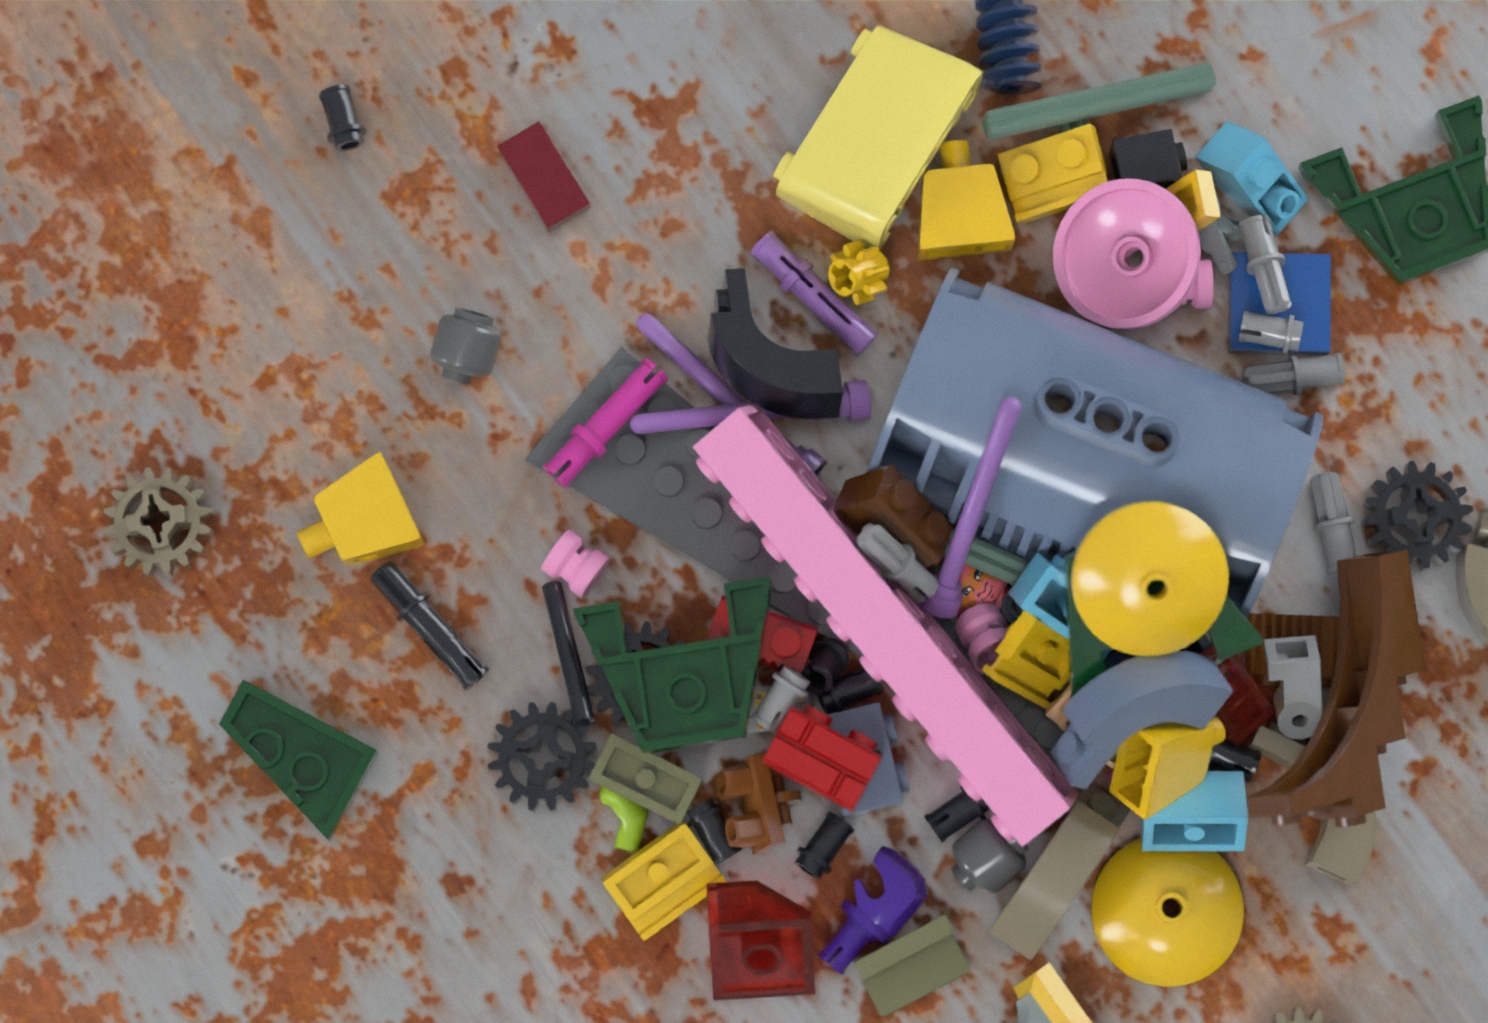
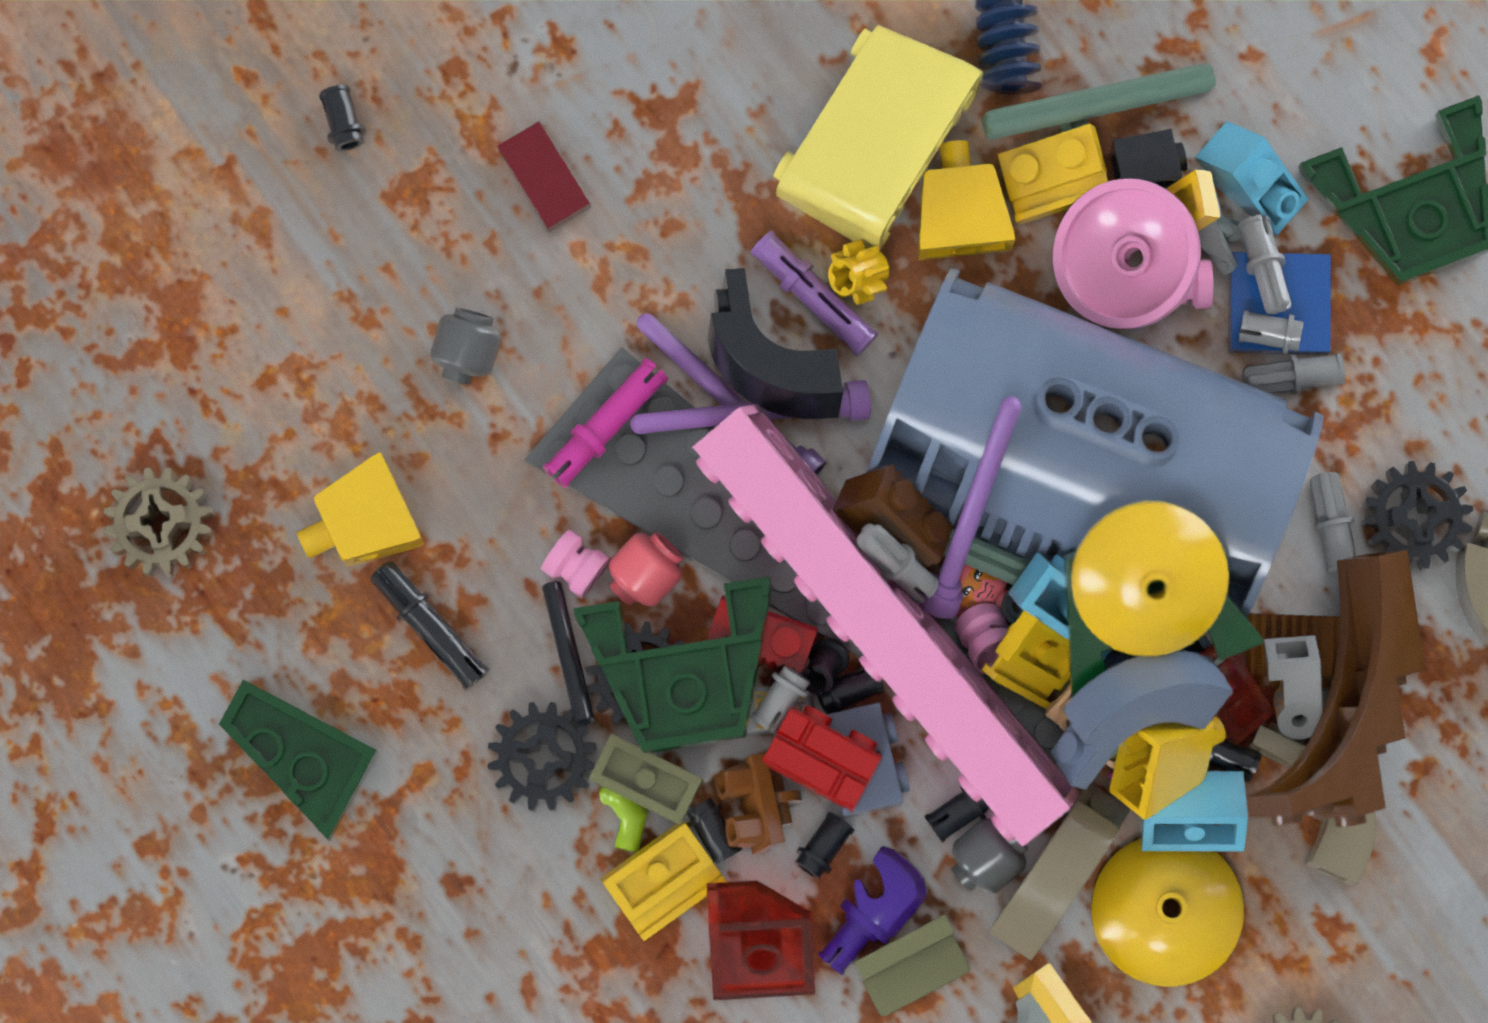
none -> coral head [608,531,684,607]

